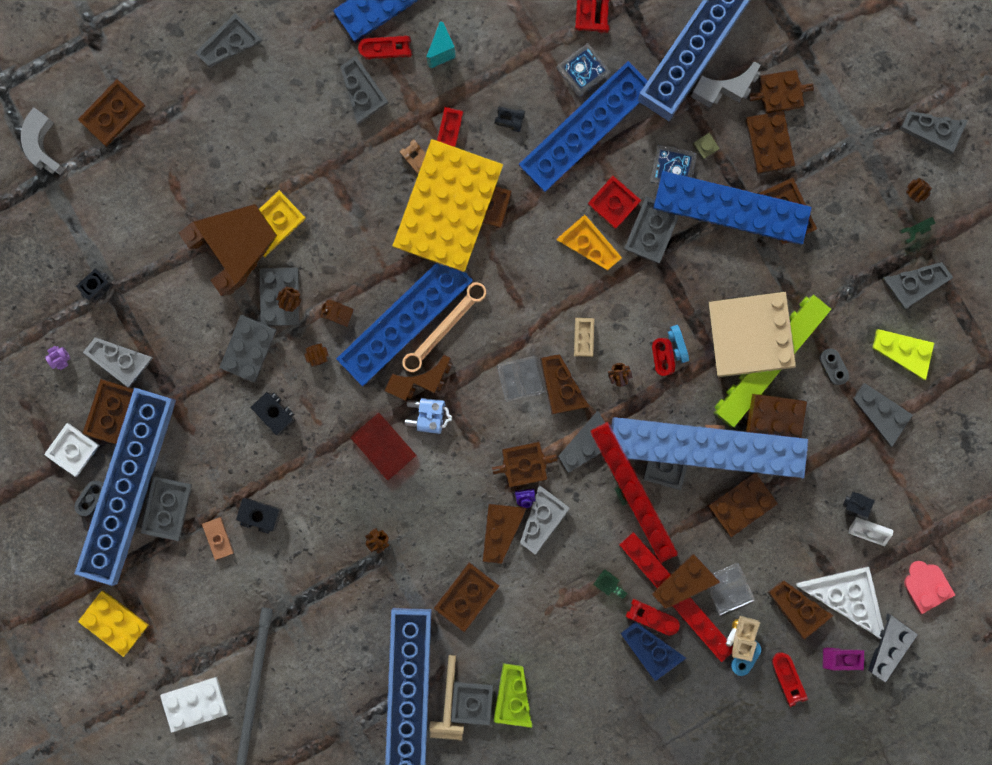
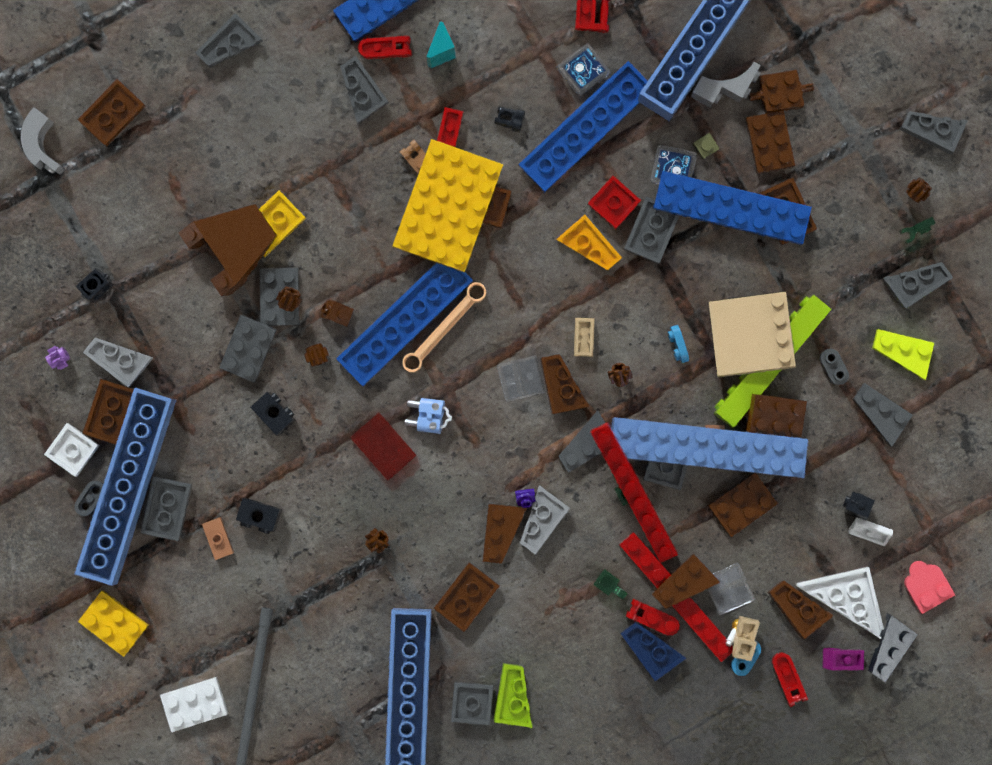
reddish brown arch [385,355,453,401] -> none
tan piece [429,655,464,740] -> none
reddish brown plate [492,442,557,487] -> none
red plate [652,338,676,376] -> none

